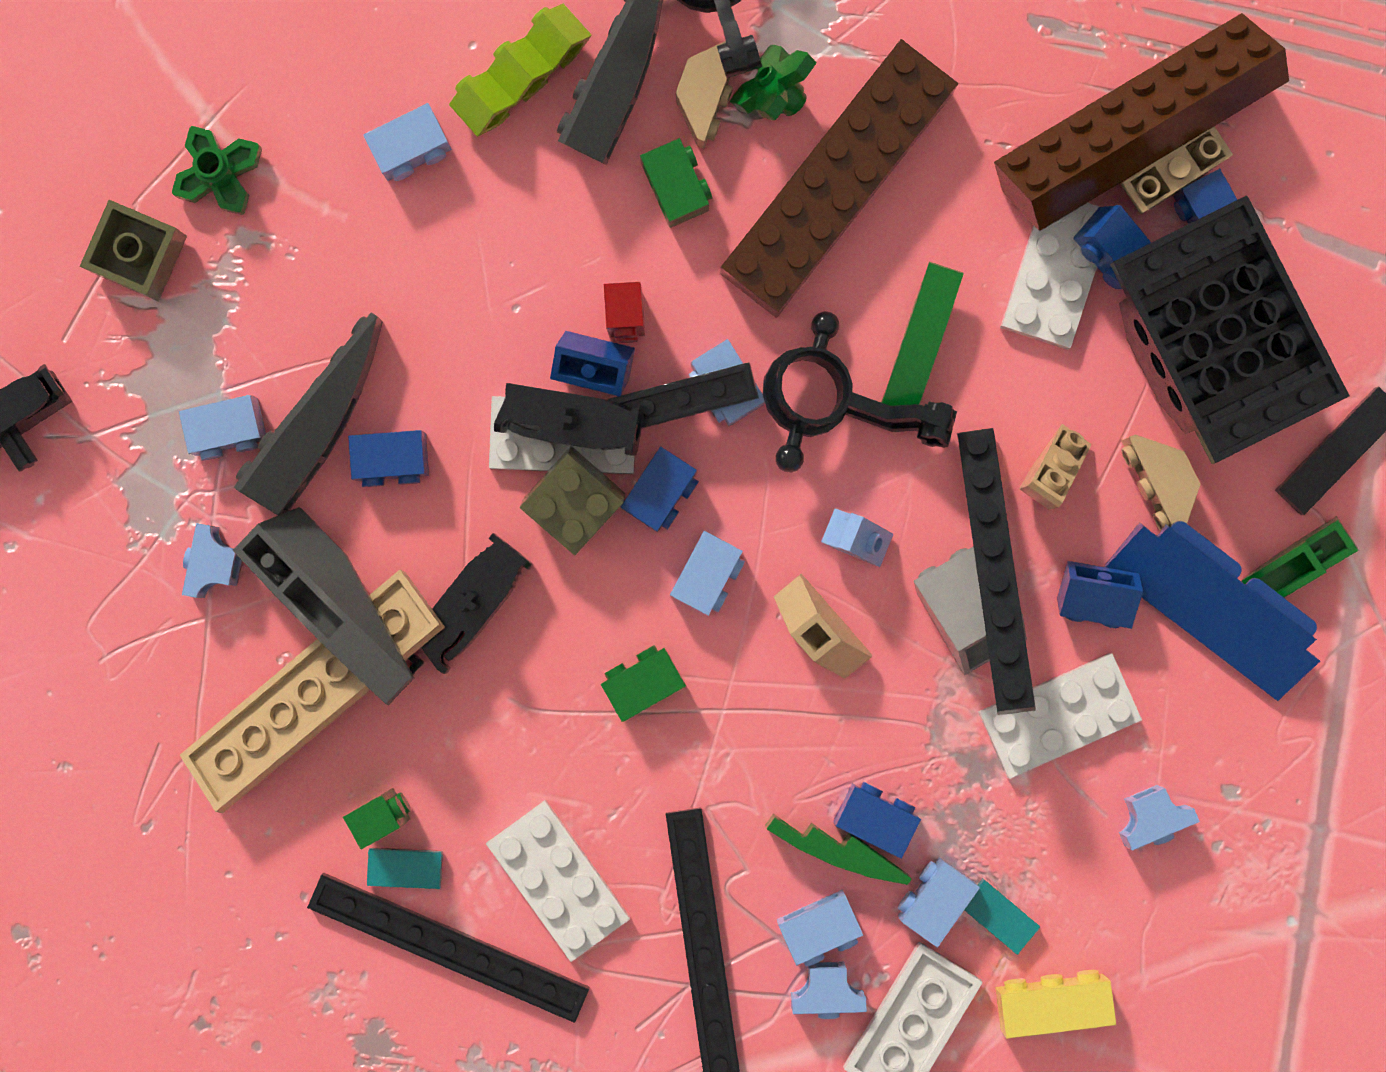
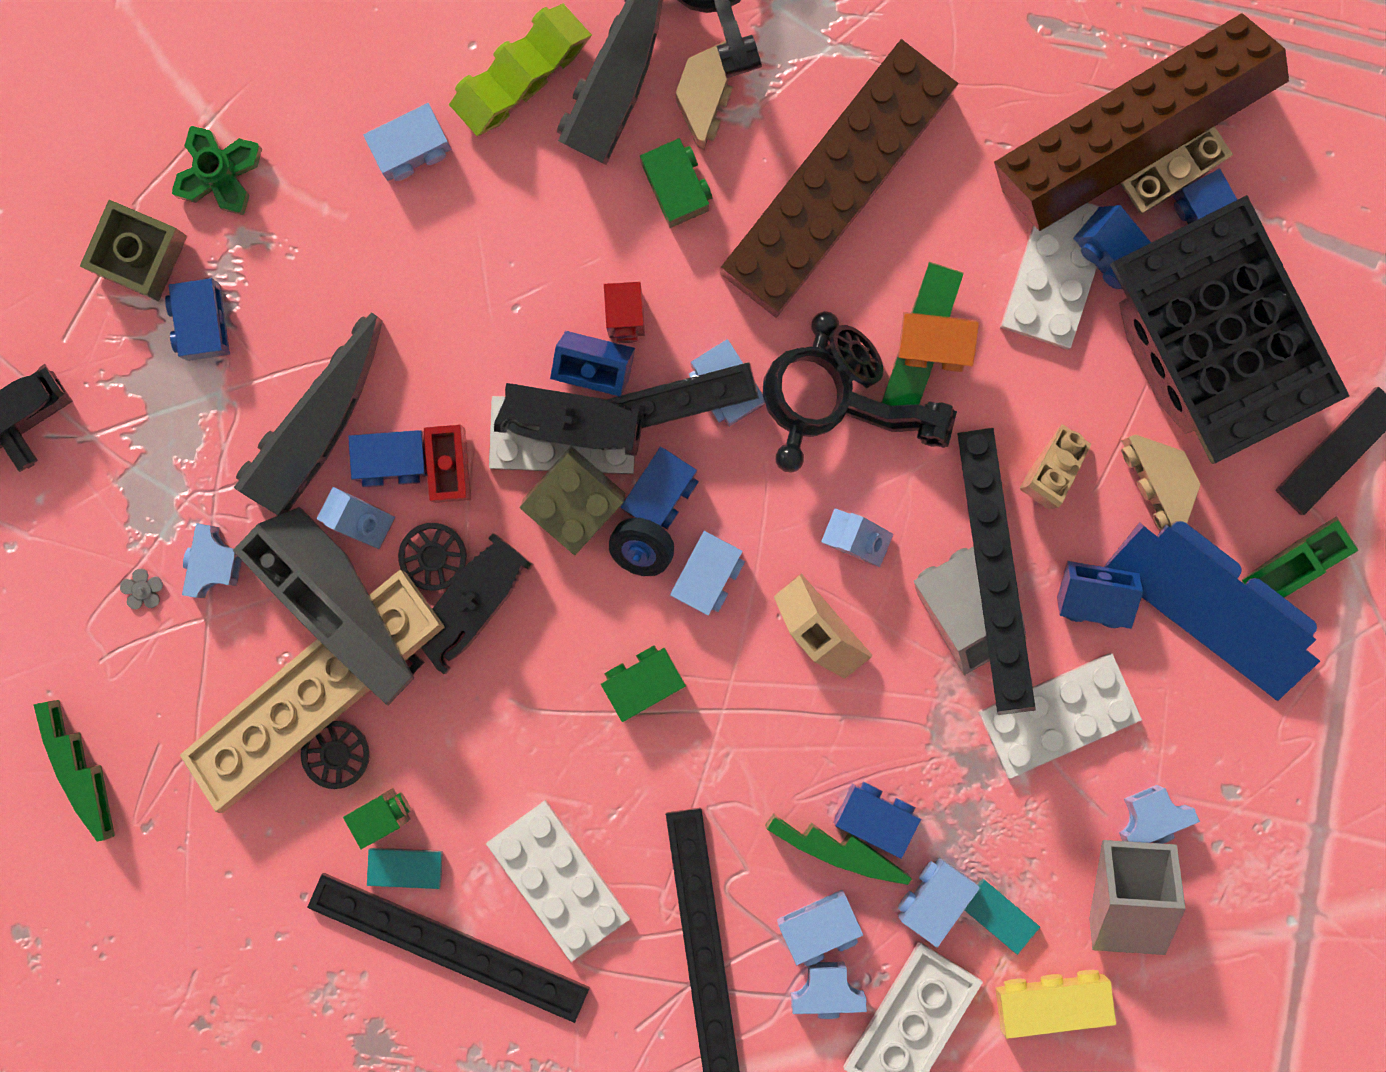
light blue brick [179,395,266,461] -> none
green plant [730,45,817,121] -> none
none -> green slope [33,700,115,842]
none -> light grey plant [120,568,163,610]
none -> blue brick [165,278,230,361]
none -> black wheel [301,721,370,789]
none -> light blue brick [317,487,395,549]
none -> black wheel [398,523,467,591]
none -> red brick [424,424,471,503]
none -> black wheel [609,518,674,577]
none -> black wheel [827,325,884,389]
none -> orange brick [898,312,979,372]
none -> light grey slope [1089,840,1186,955]

